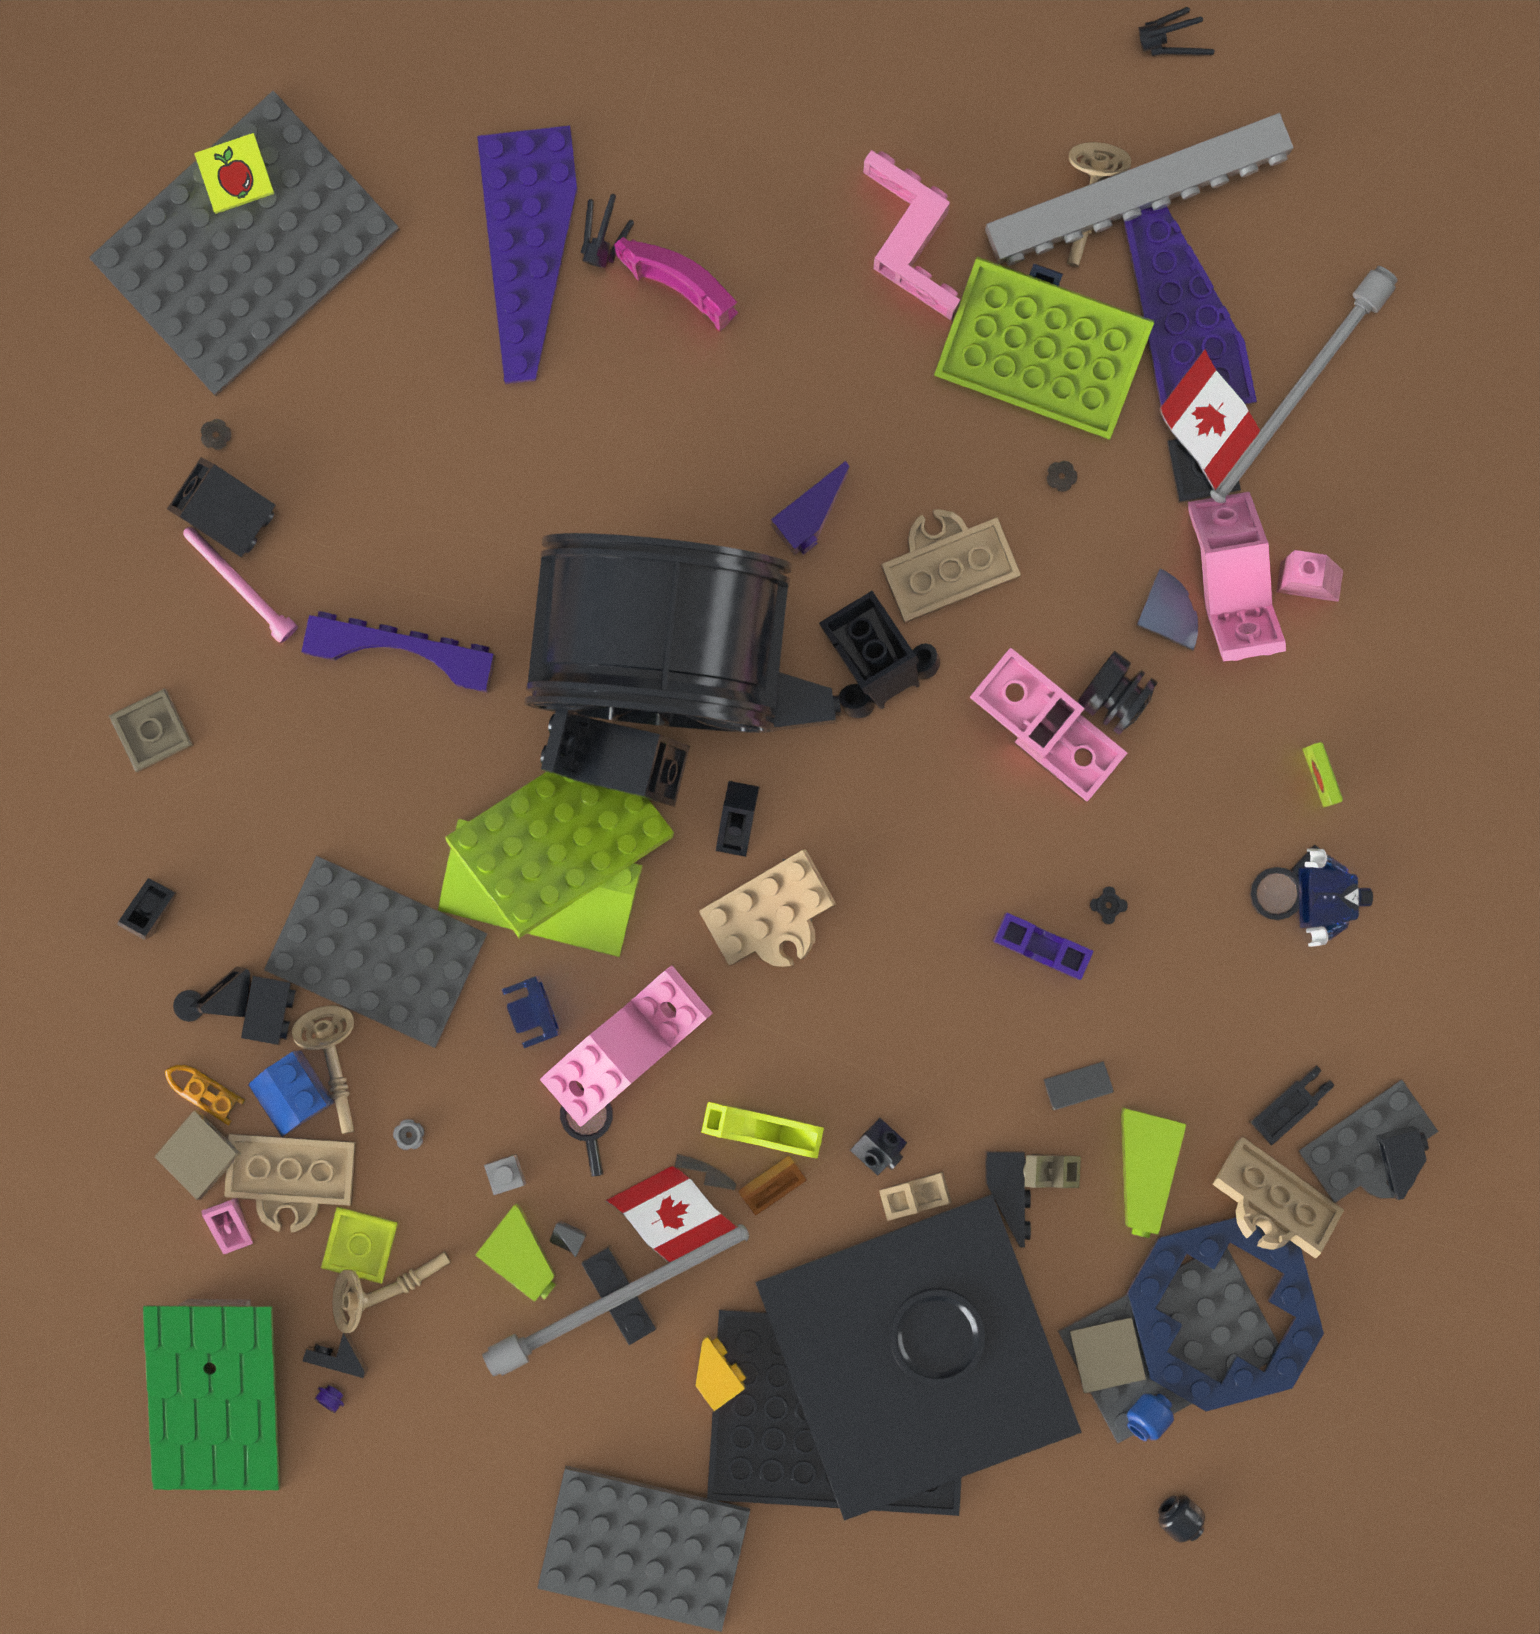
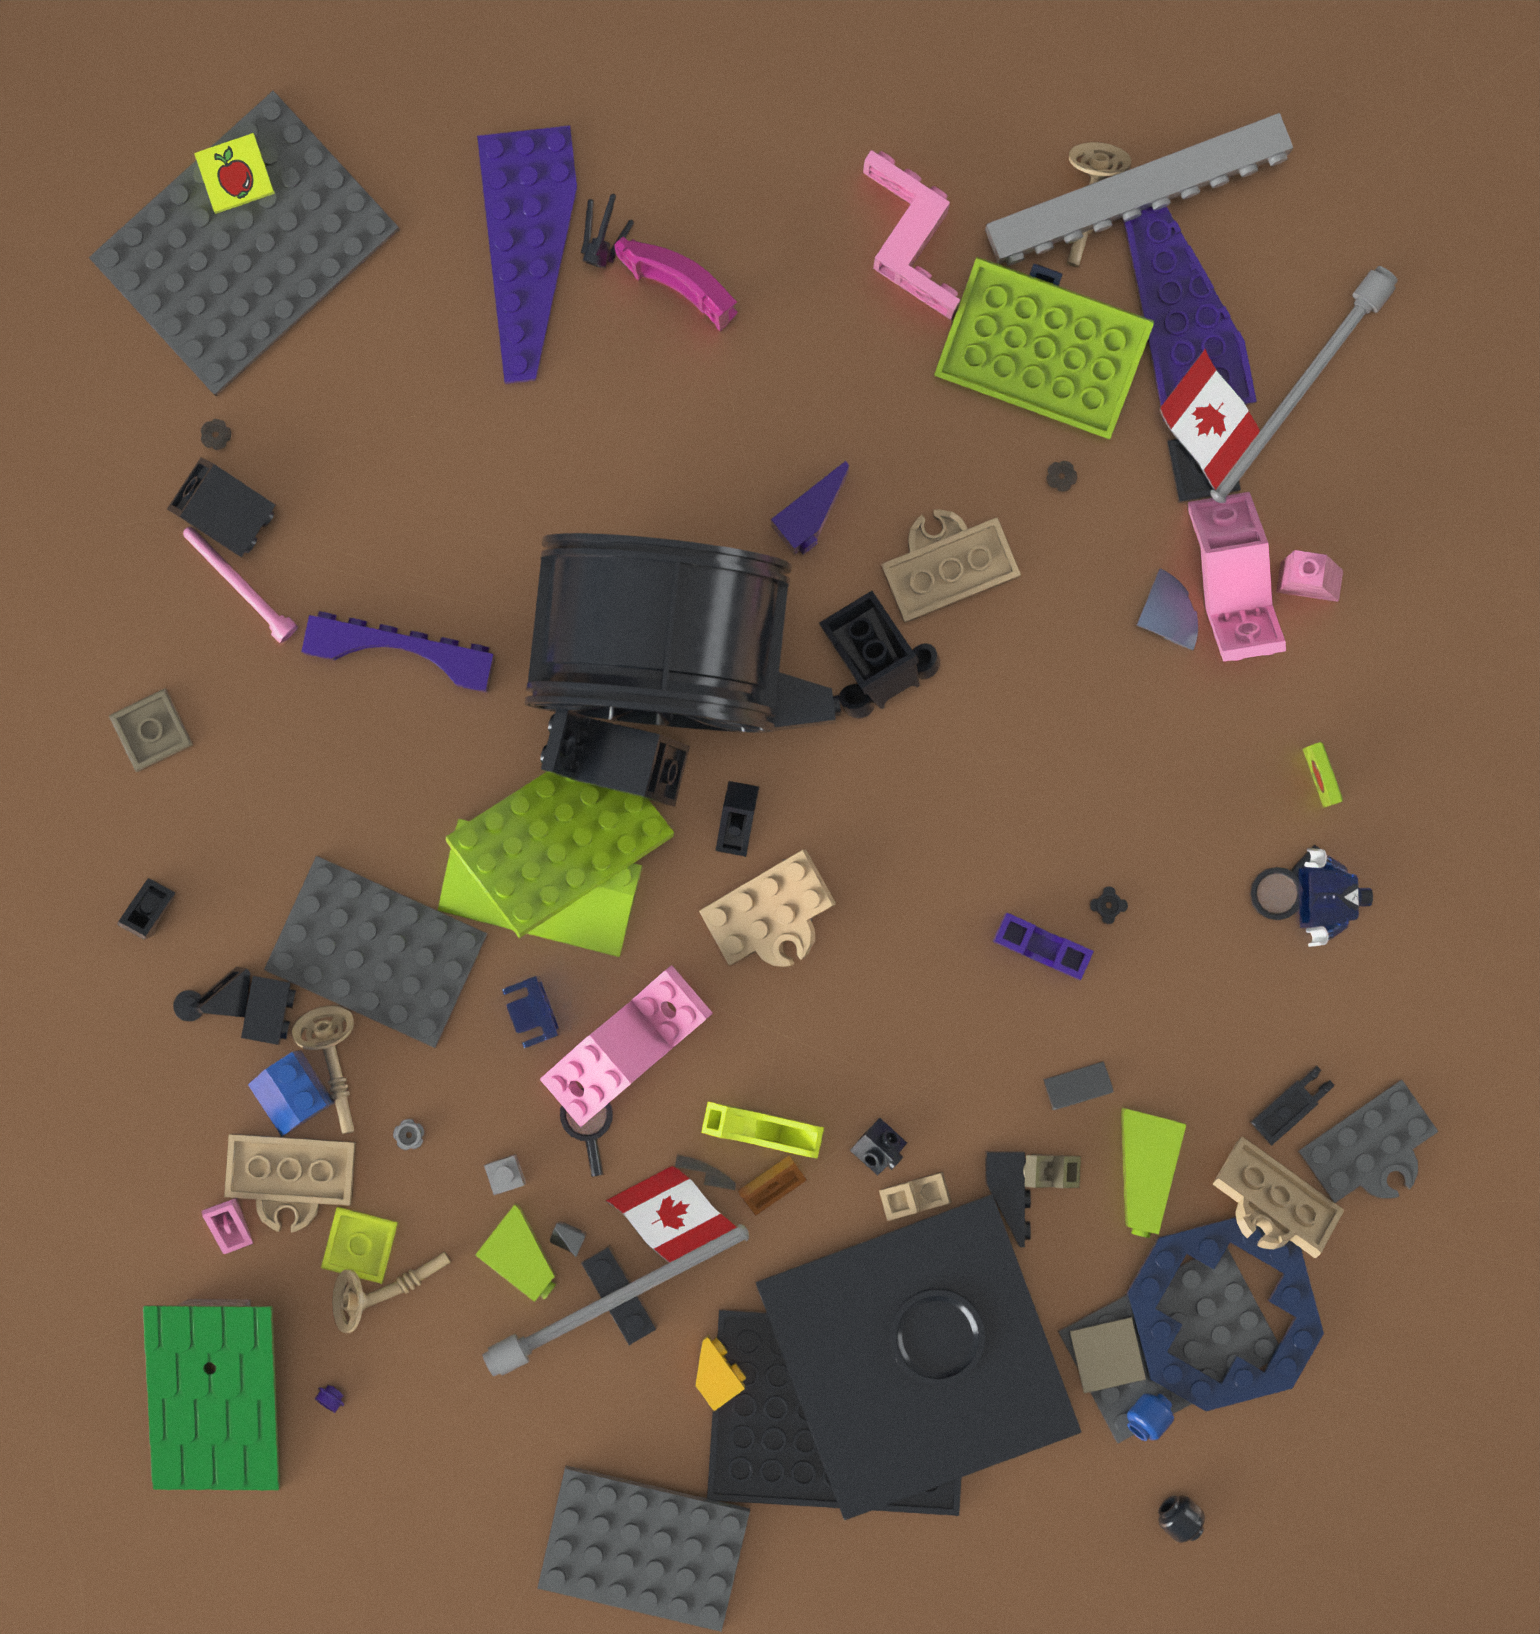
dark tan tile [155,1110,241,1200] -> none
light orange piece [165,1065,245,1126] -> none
black slope [303,1333,368,1378] -> none
bright pink bracket [970,648,1127,802] -> none
black wheel [1077,651,1158,735] -> none
black plant [1138,7,1215,56] -> none
black slope [1376,1126,1429,1200] -> none

